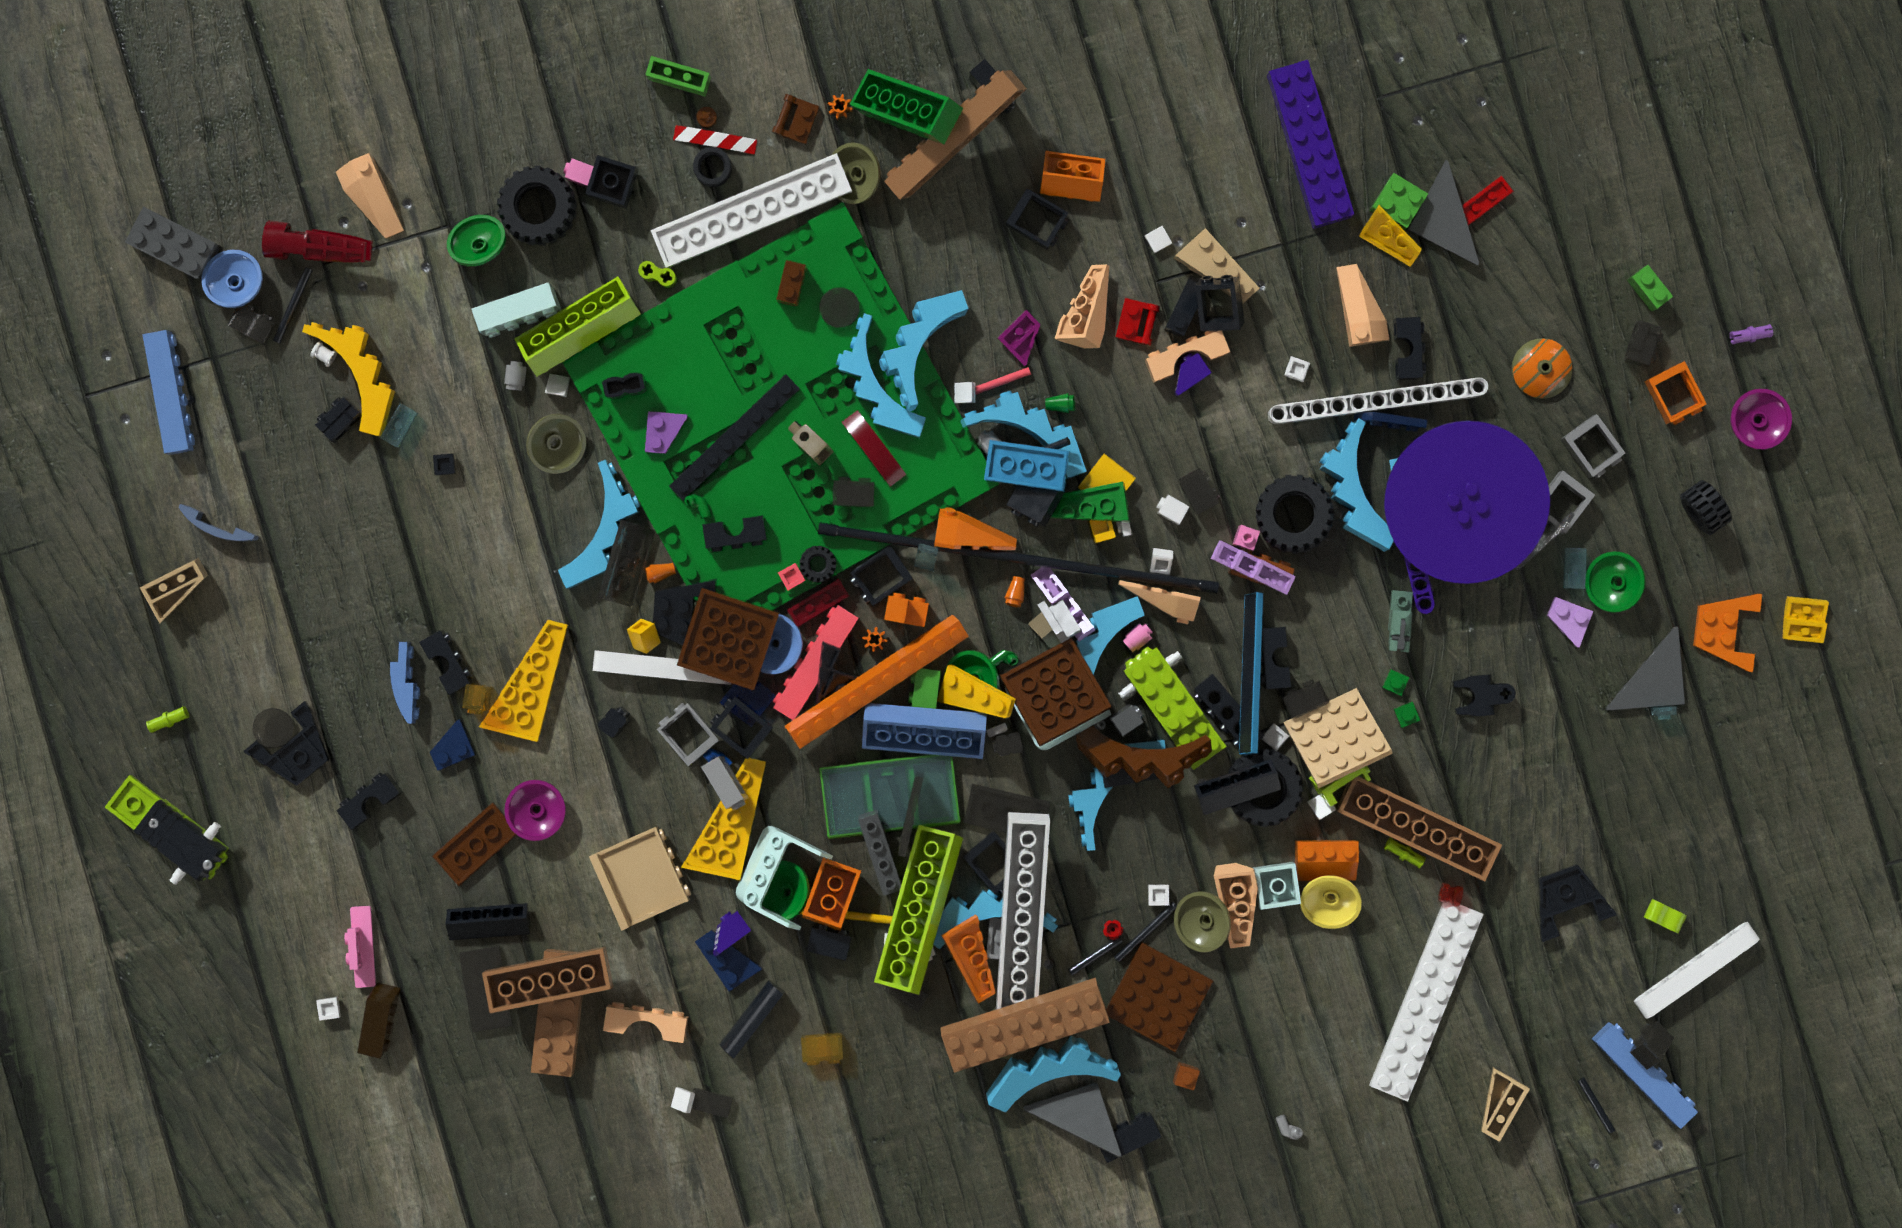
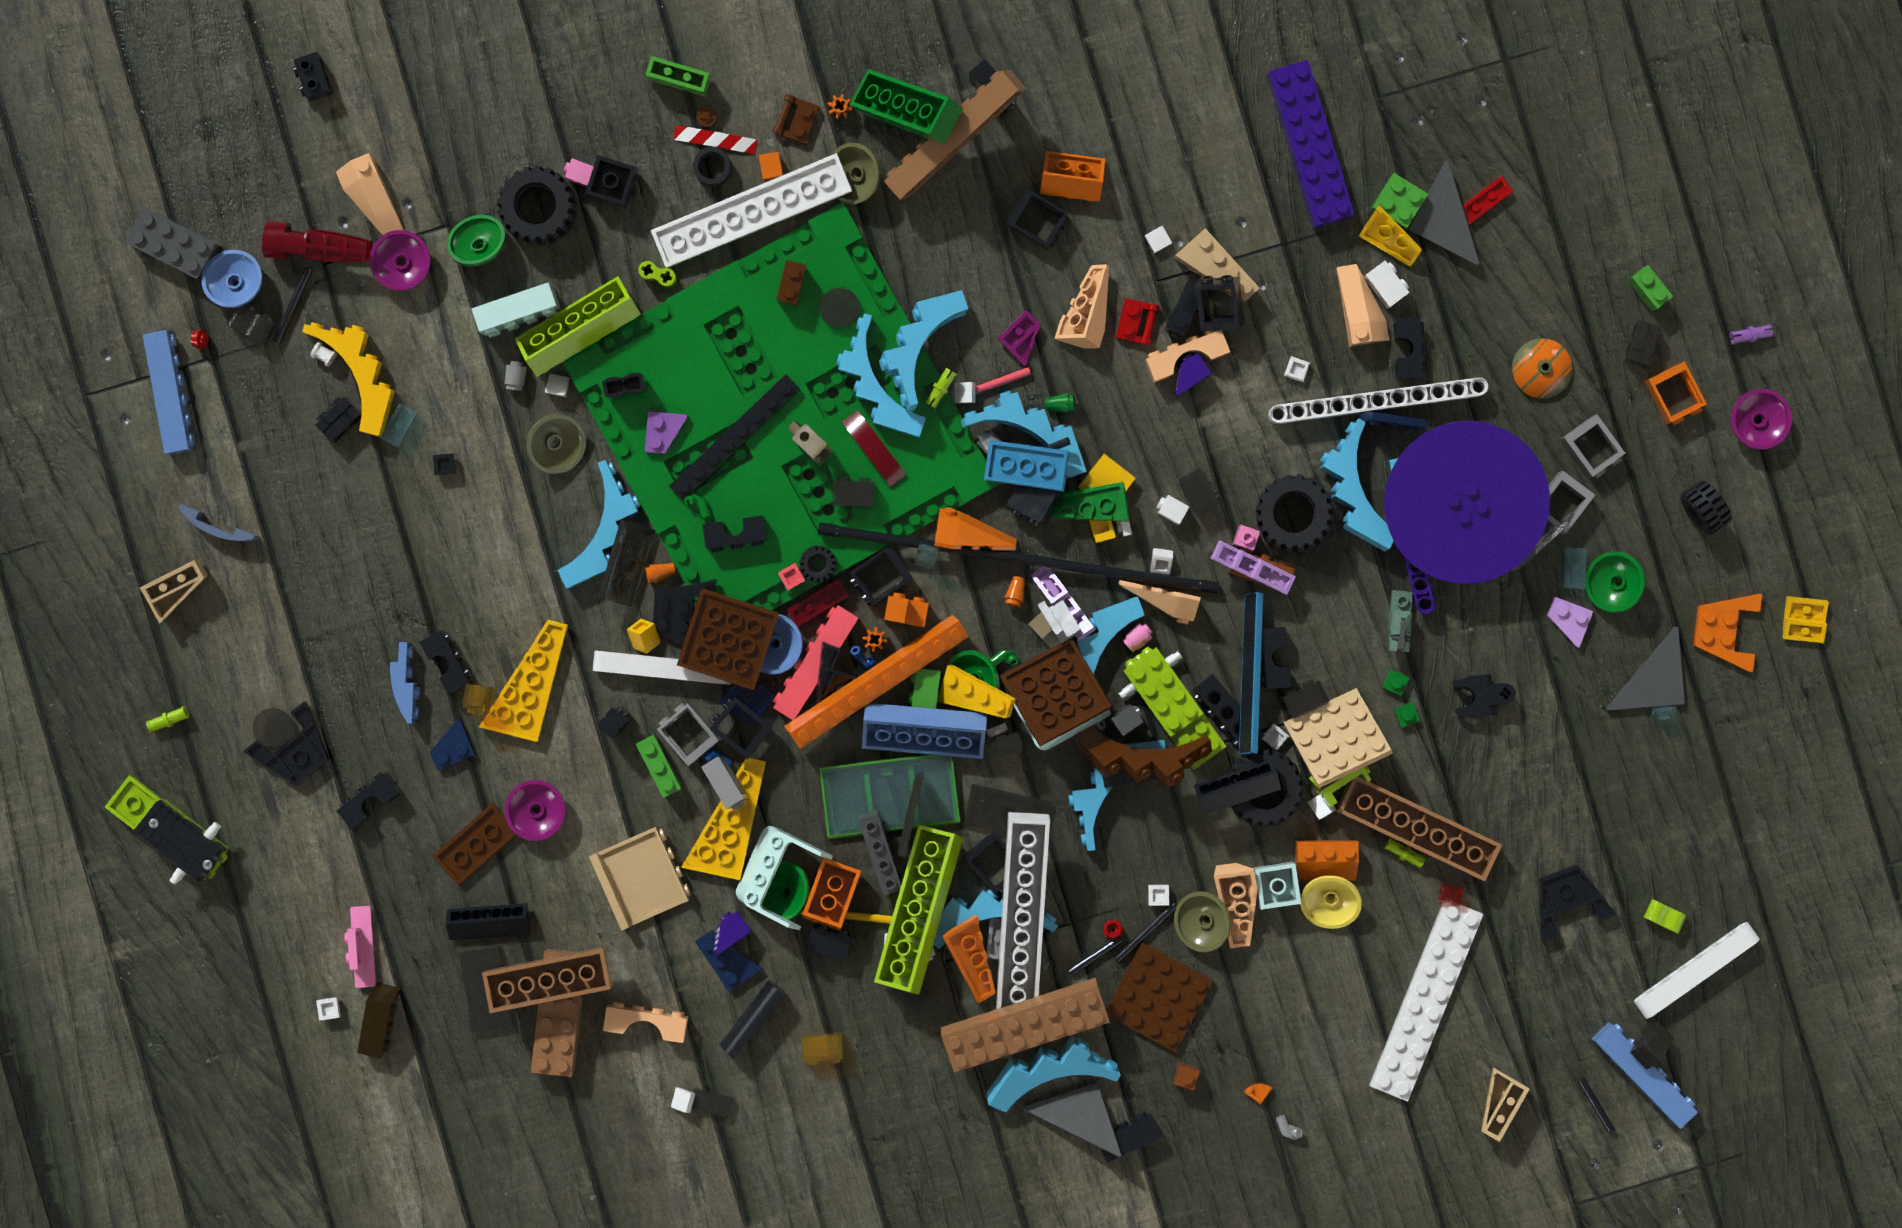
none -> red plate [191,329,209,350]
none -> black brick [293,52,333,101]
none -> magenta dish [369,230,431,291]
none -> bright green brick [636,734,683,798]
none -> orange brick [759,152,783,182]
none -> blue arm [850,646,876,669]
none -> lime pin [925,368,957,409]
none -> orange tile [1244,1083,1272,1104]
none -> white brick [1364,261,1409,309]

